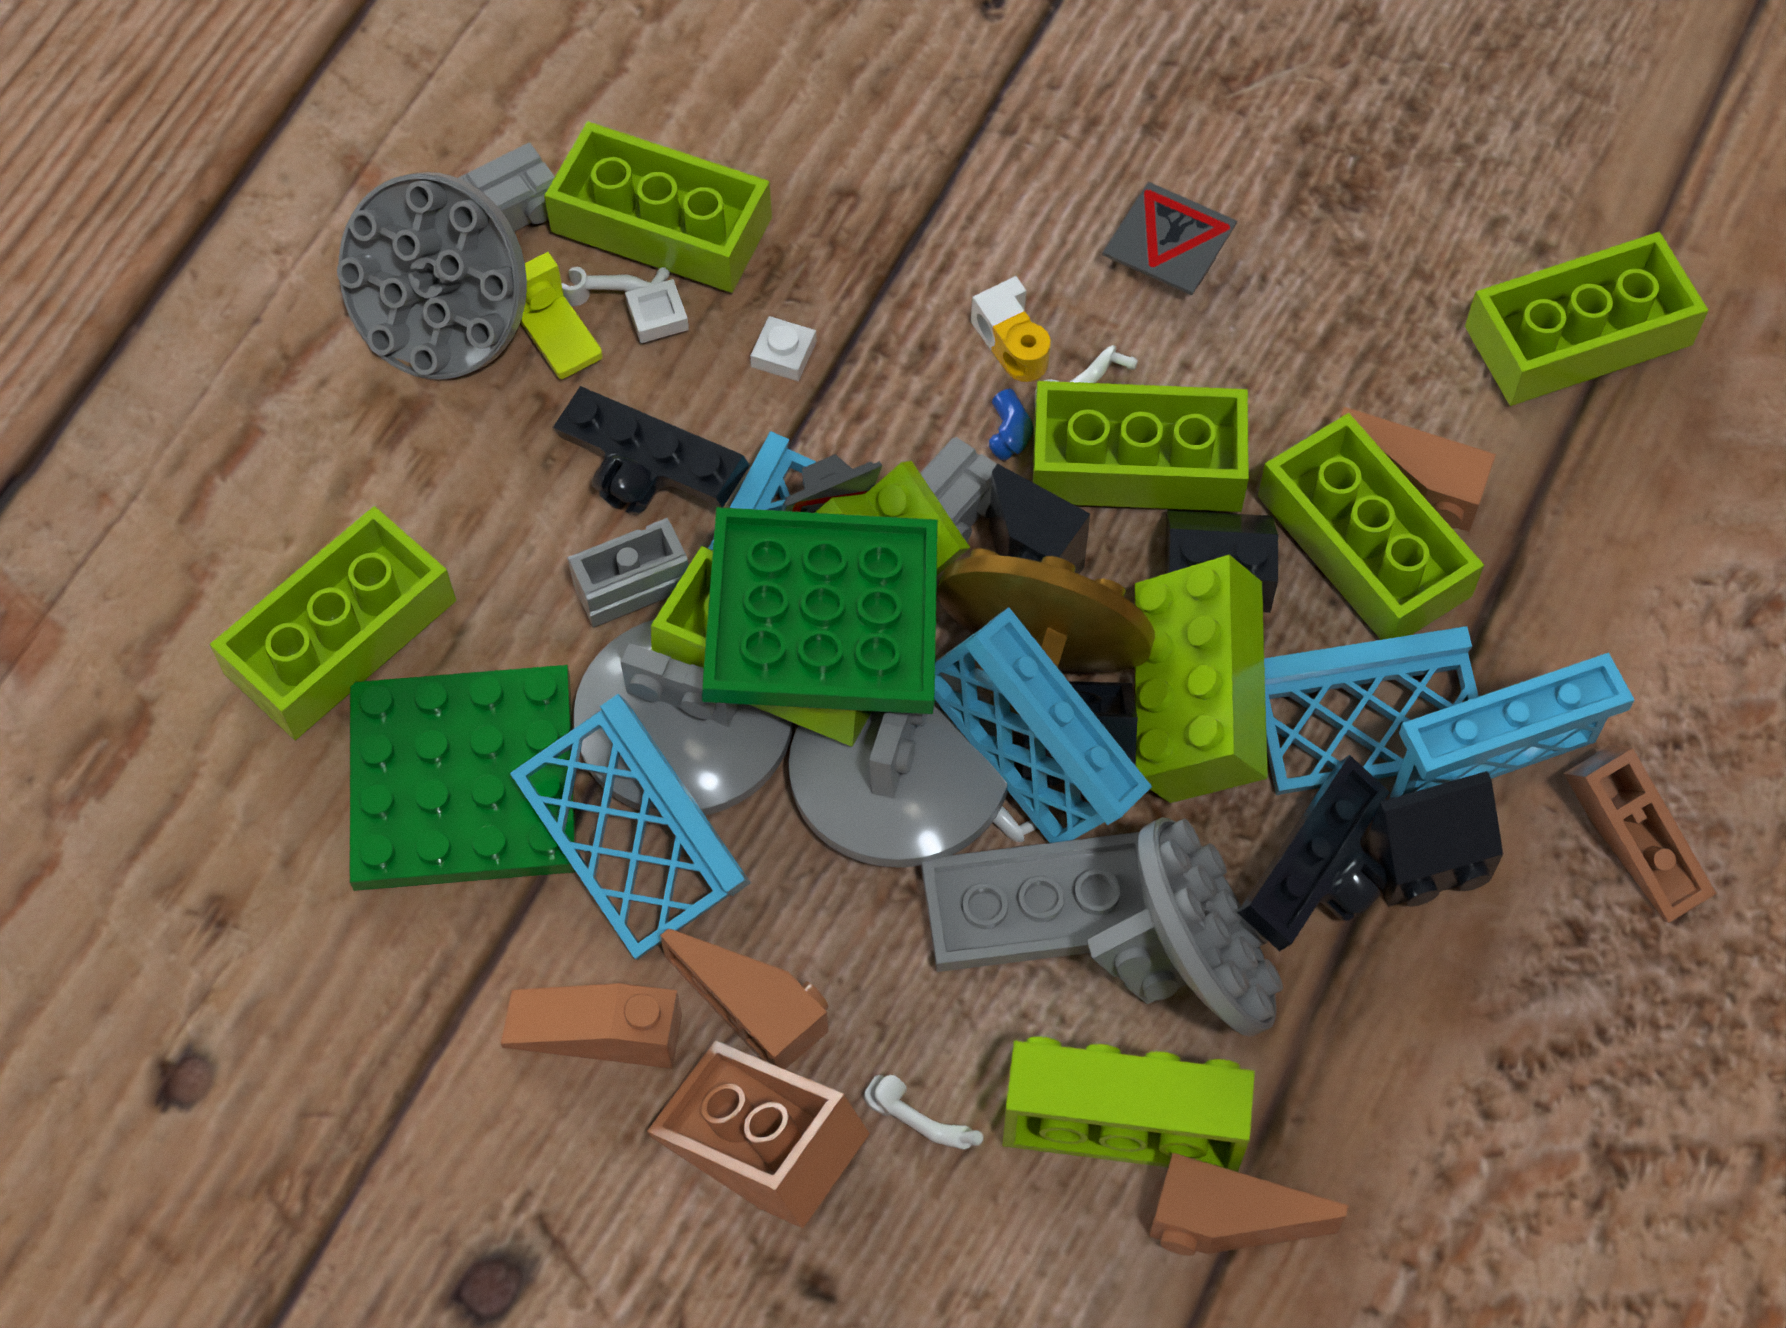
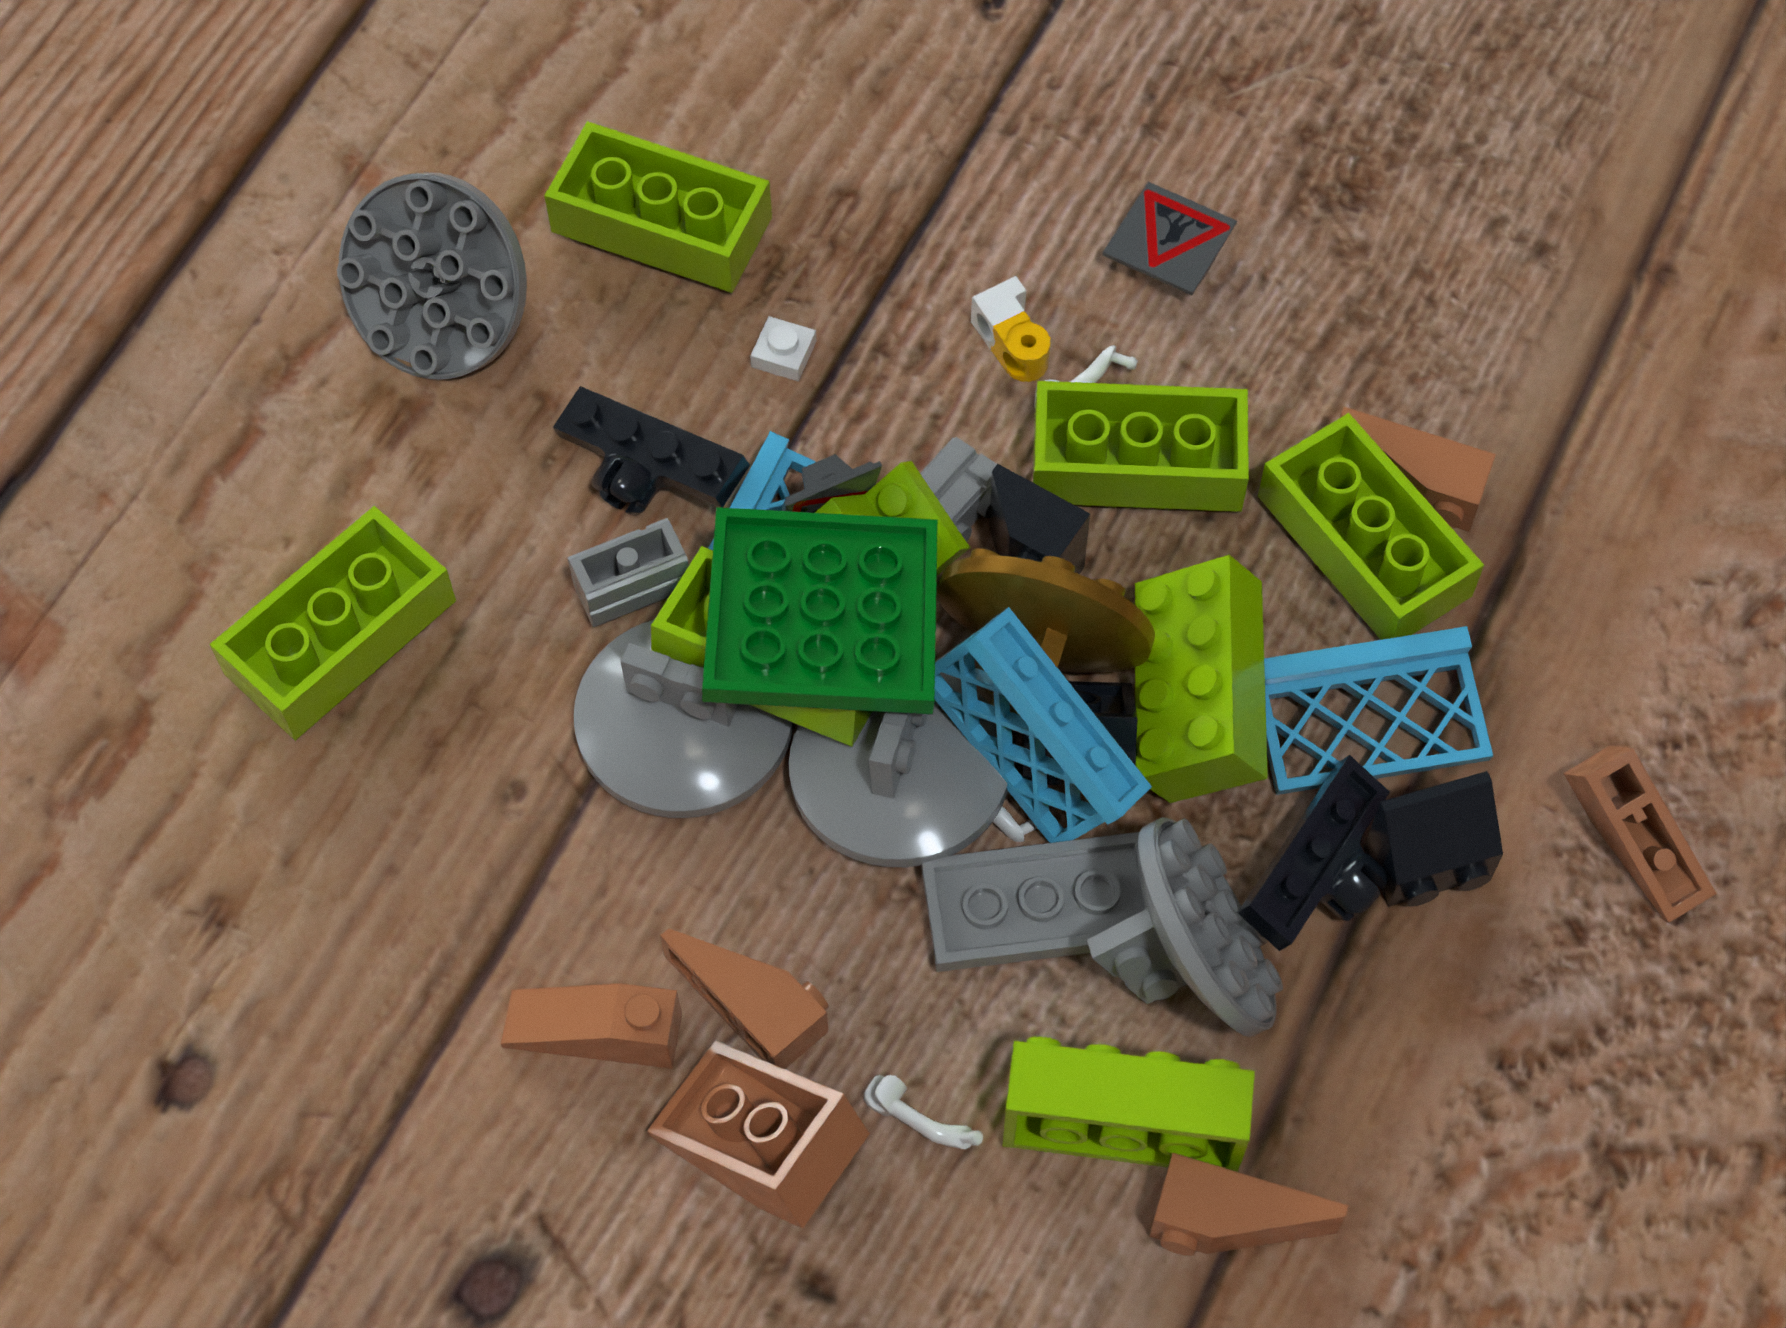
green plate [350,665,576,891] -> none
light grey brick [458,142,555,231] -> none
medium azure fence [510,694,751,960] -> none
neon yellow bracket [520,252,603,379] -> none
white piece [562,267,670,306] -> none
white plate [625,279,689,343] -> none
blue arm [989,388,1034,461] -> none
black slope [1165,510,1278,613] -> none
medium azure fence [1389,653,1635,799] -> none
lime brick [1465,231,1709,406] -> none

